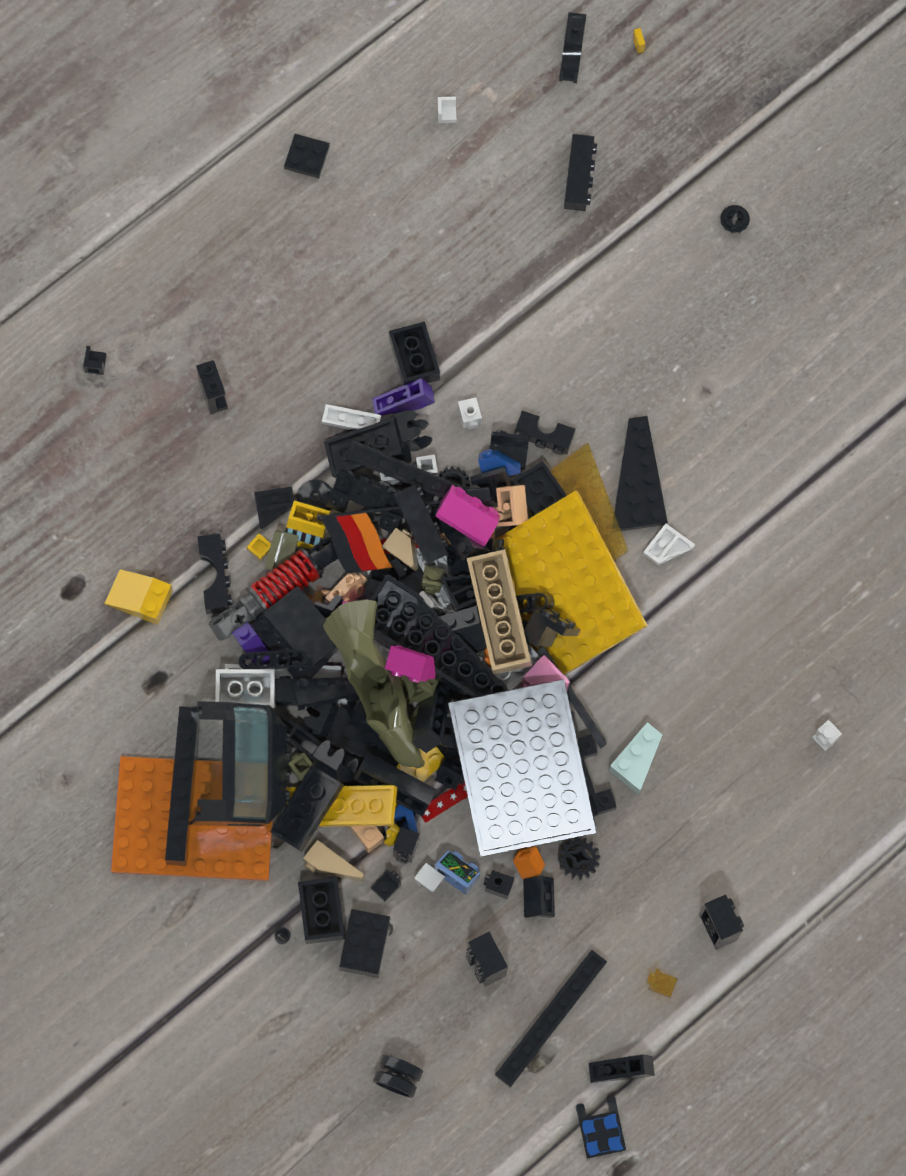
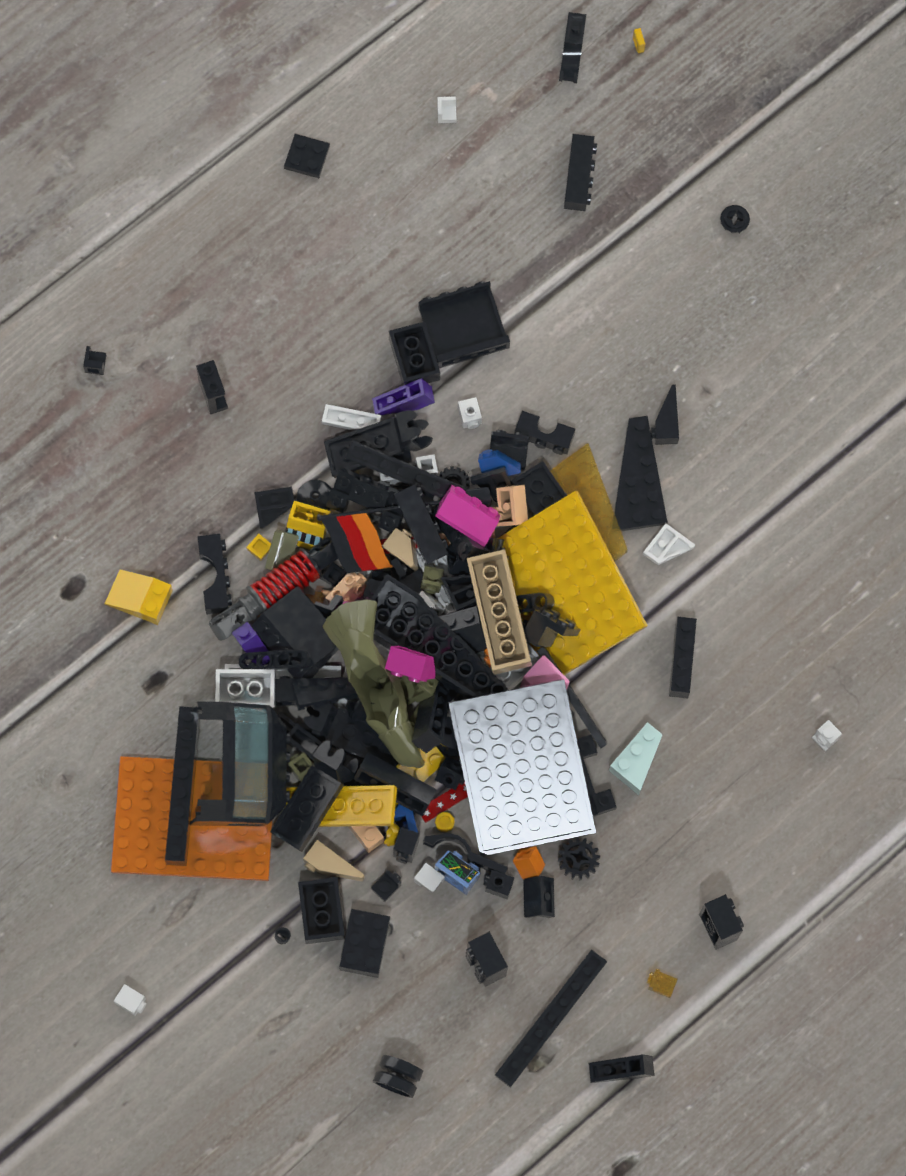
black flag [575,1097,626,1159] -> none
none -> white brick [114,984,147,1016]
none -> black slope [321,562,347,587]
none -> black panel [418,281,510,369]
none -> black piece [423,833,508,874]
none -> yellow tile [435,812,455,833]
none -> black slope [651,384,679,445]
none -> black arch [669,617,697,699]

